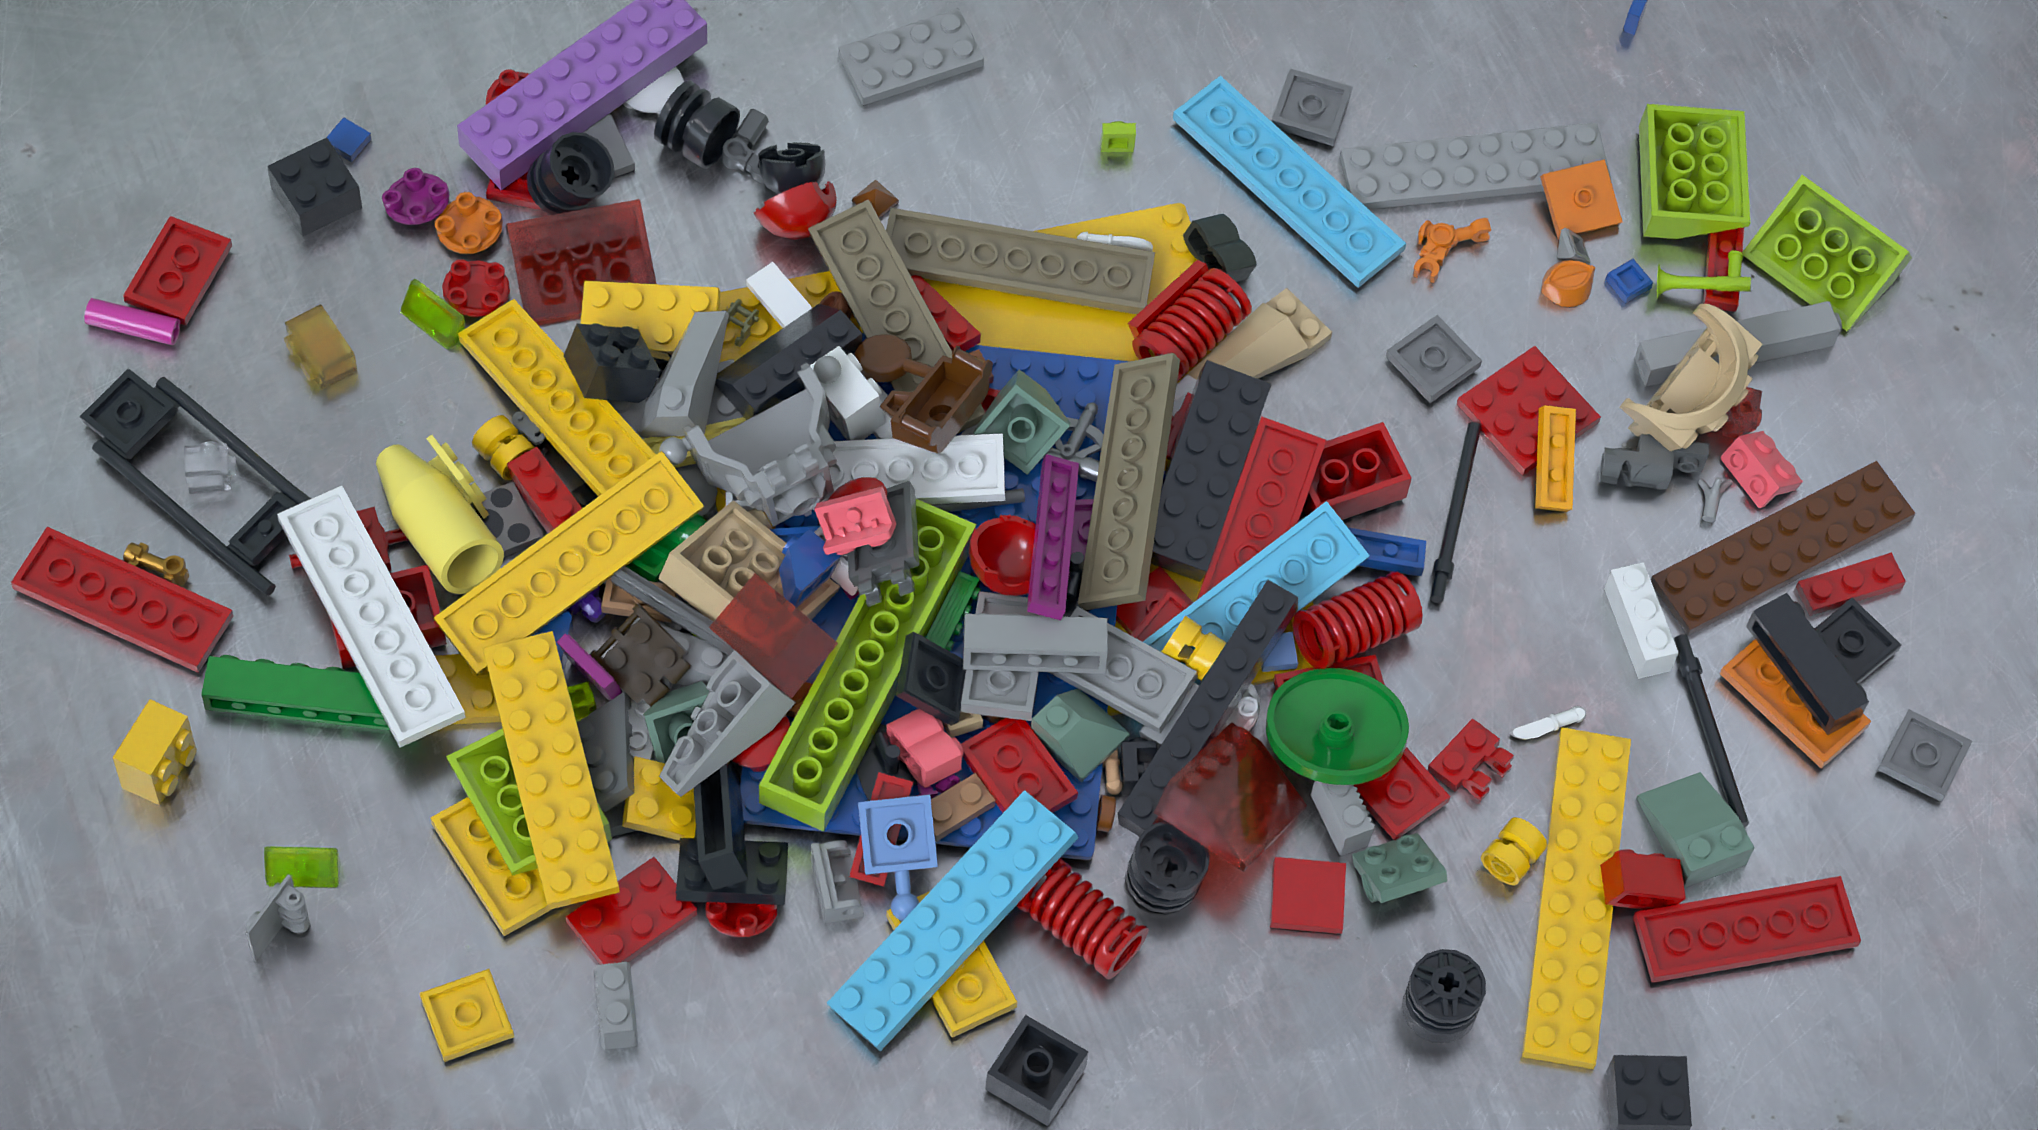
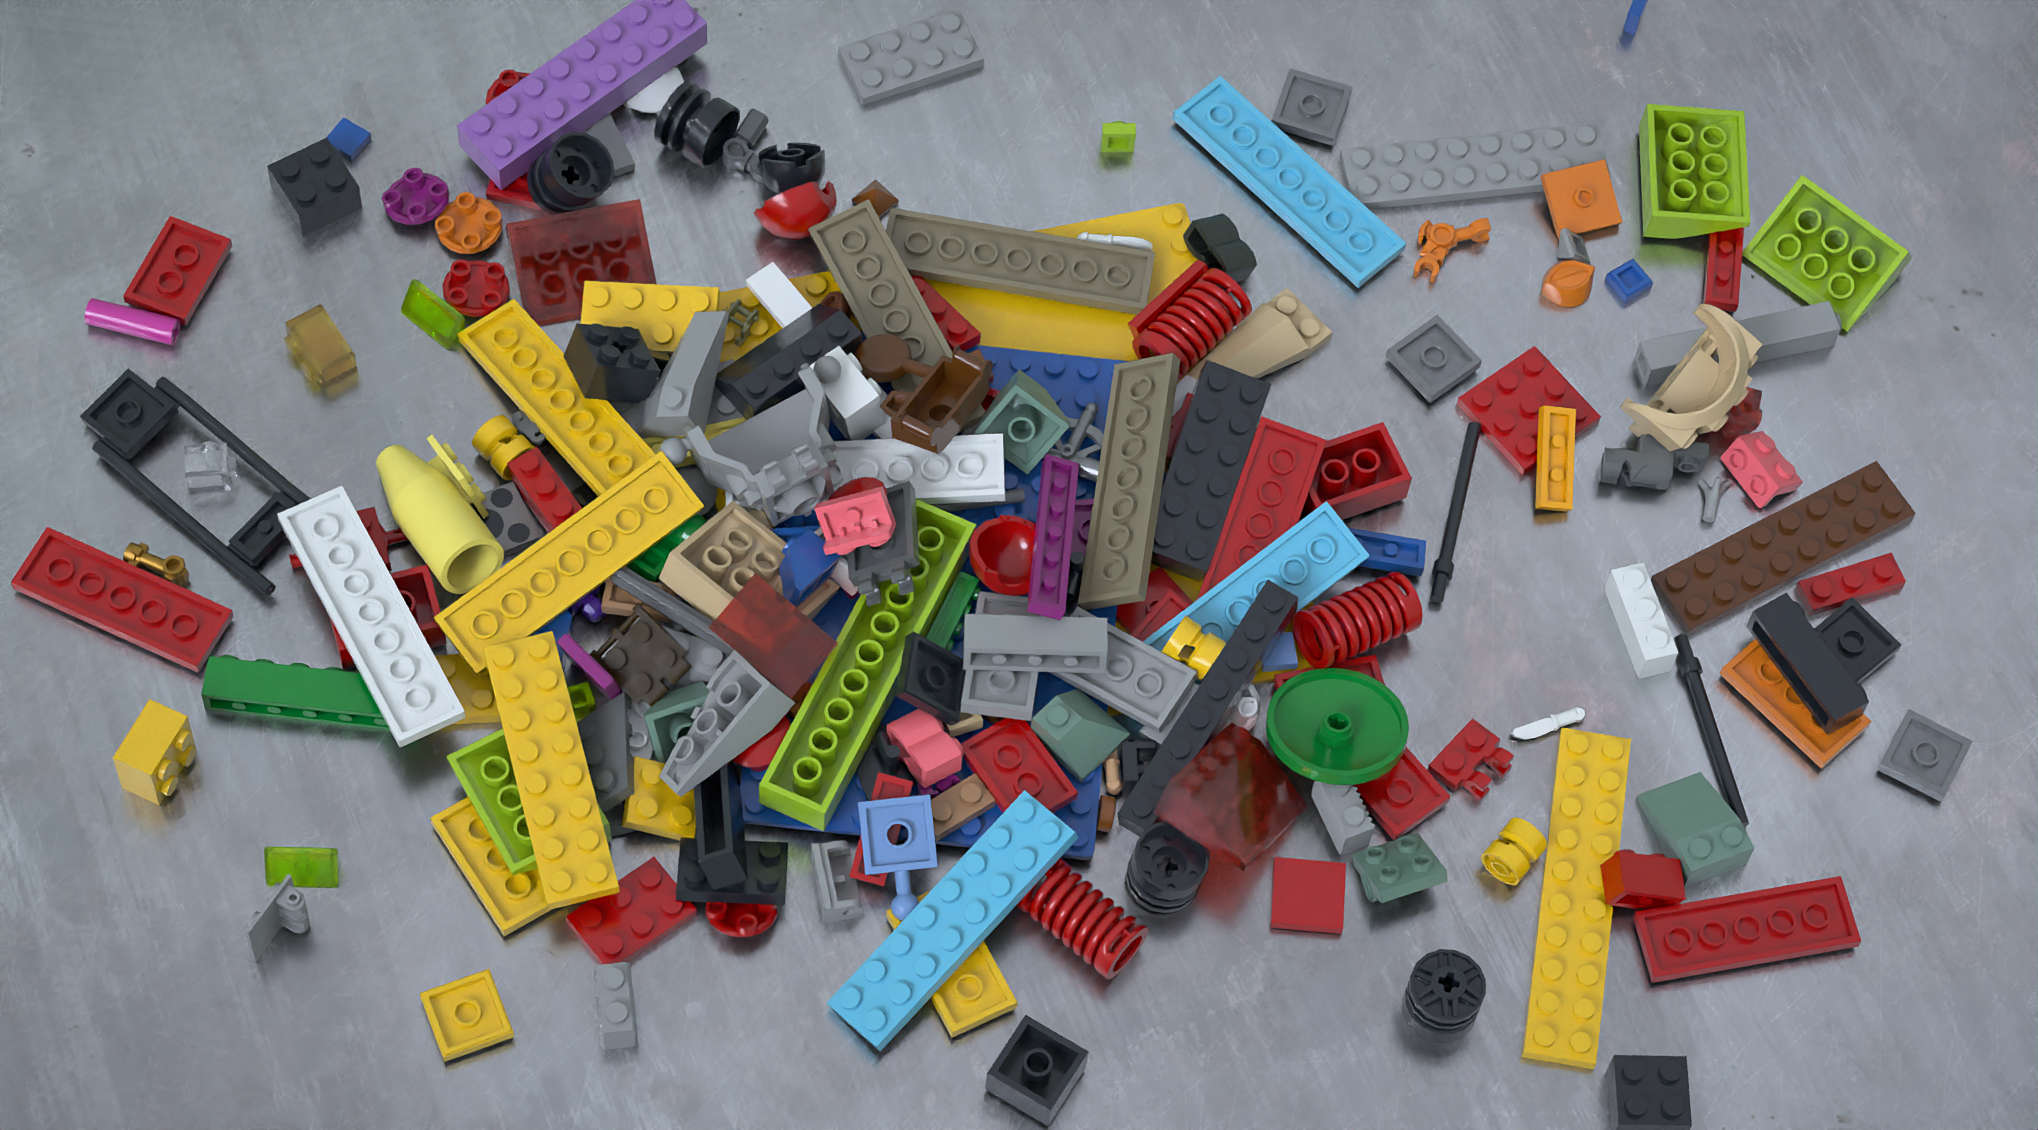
lime piece [1657,250,1751,299] -> none

